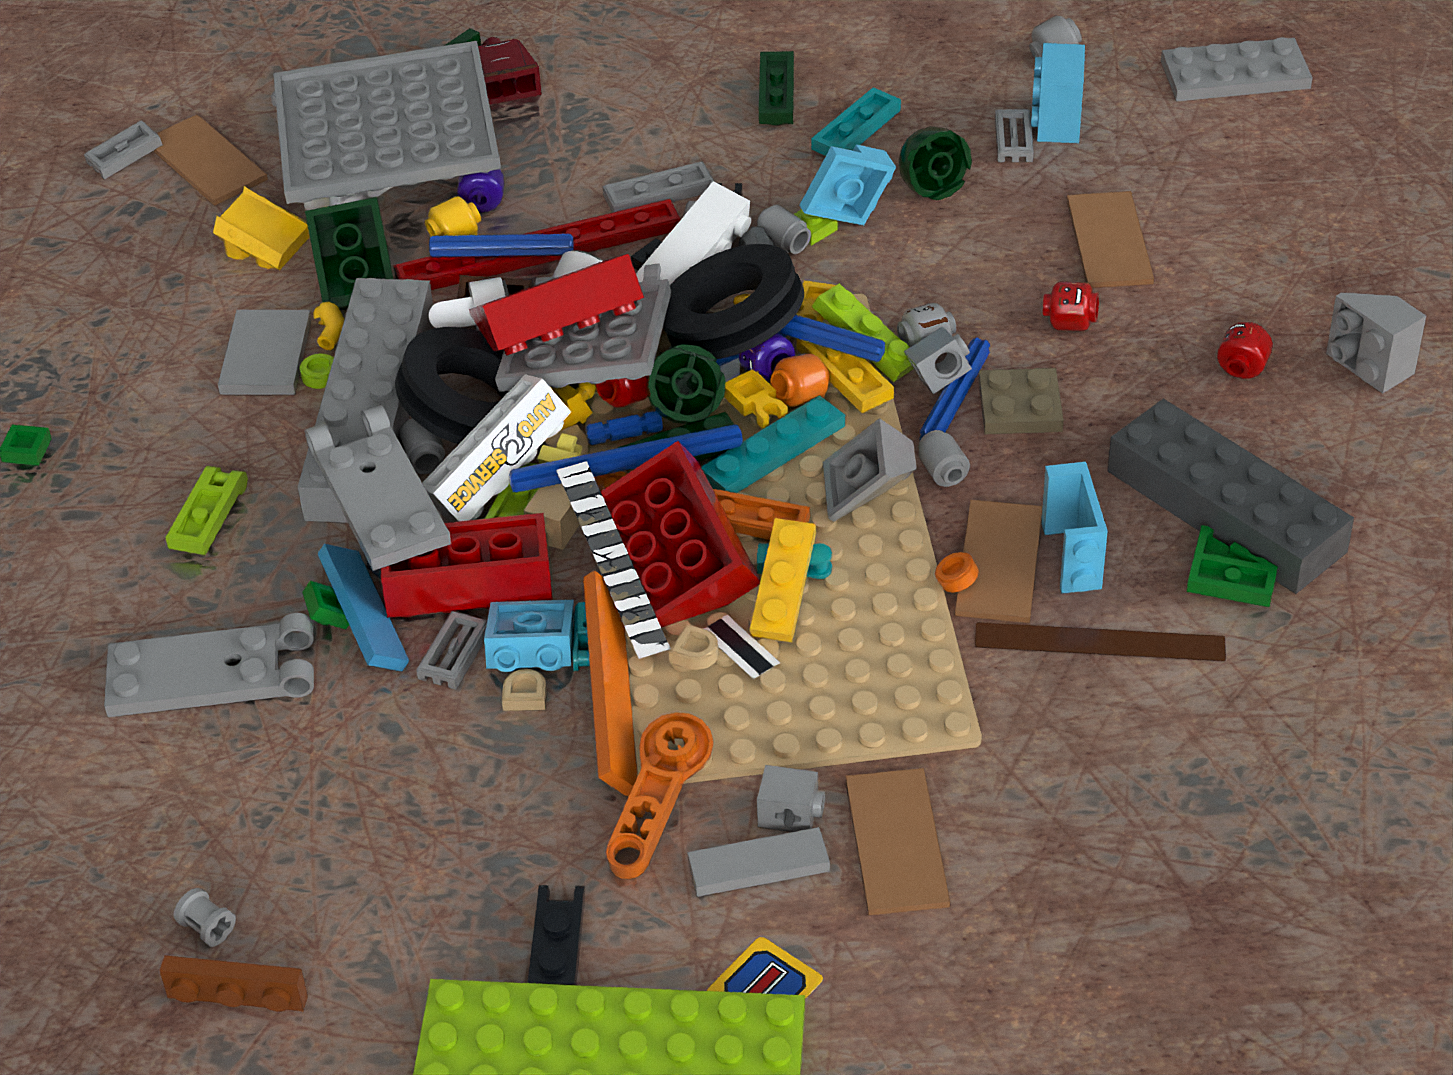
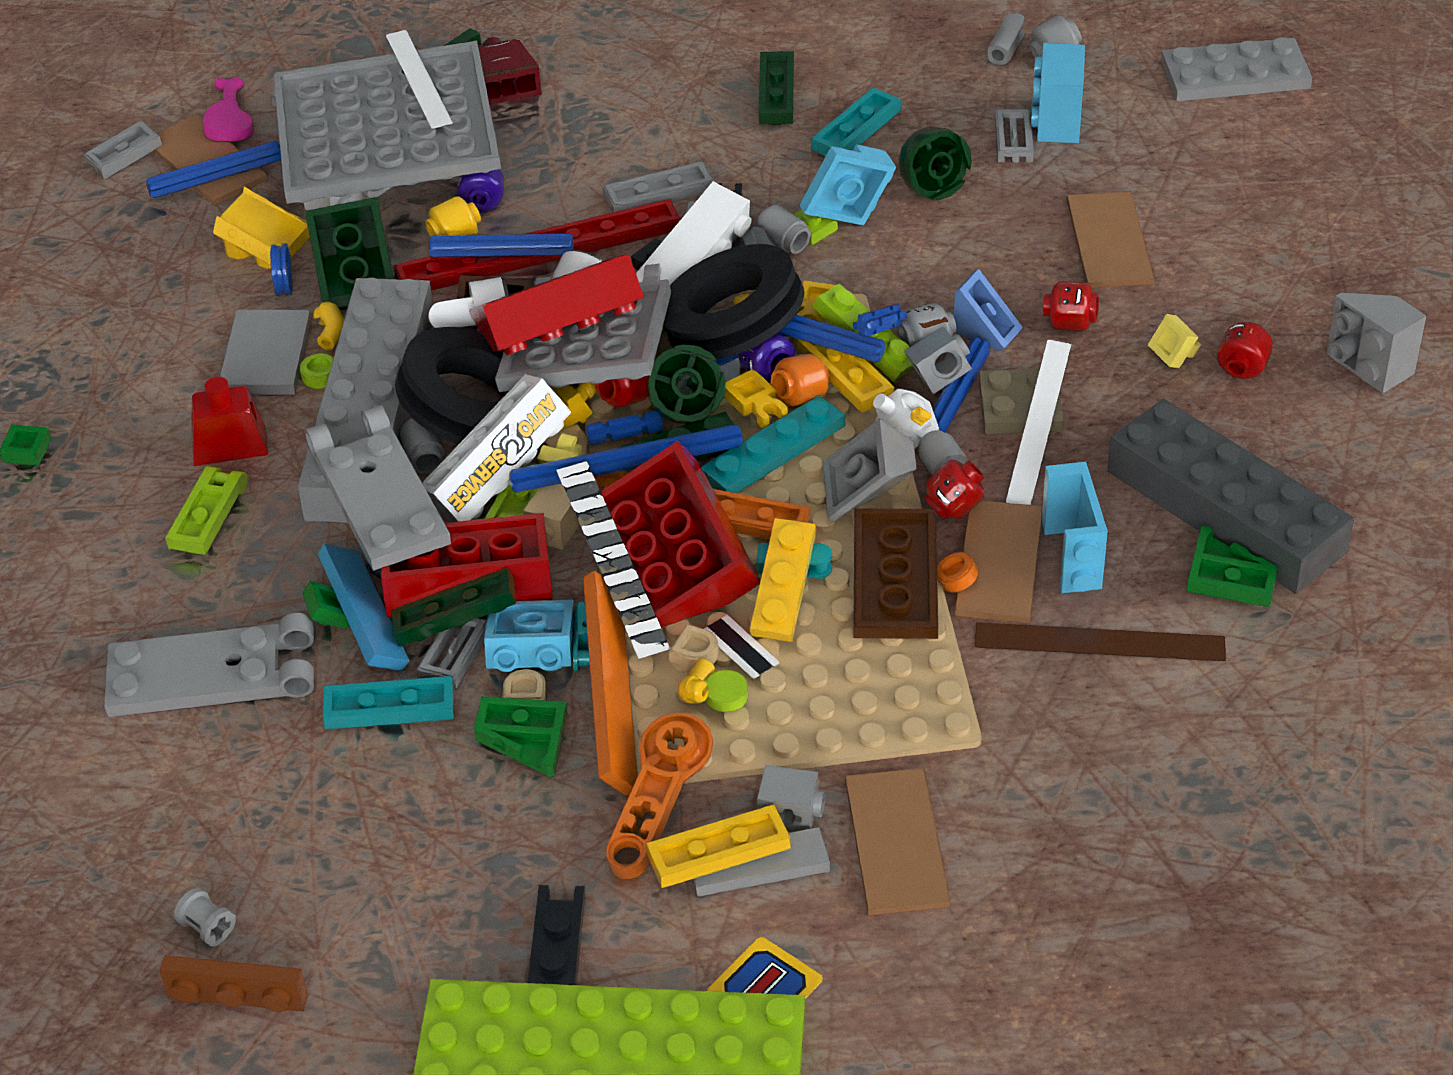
none -> blue axle [146,141,281,198]
none -> red torso [191,377,268,466]
none -> dark pink piece [203,77,254,142]
none -> blue piece [270,243,293,296]
none -> teal plate [323,676,454,730]
none -> white sticker [386,30,453,129]
none -> dark green plate [392,567,516,647]
none -> green wing [474,696,568,777]
none -> yellow plate [646,804,791,888]
none -> yellow arm [678,659,715,703]
none -> lime tile [706,670,748,712]
none -> blue axle [853,304,907,337]
none -> reddish brown tile [853,508,938,639]
none -> white piece [873,389,939,449]
none -> red head [925,459,985,519]
none -> medium blue slope [954,269,1023,351]
none -> light grey bar [988,13,1025,65]
none -> white sticker [1006,340,1071,505]
none -> light yellow tile [1148,314,1201,368]

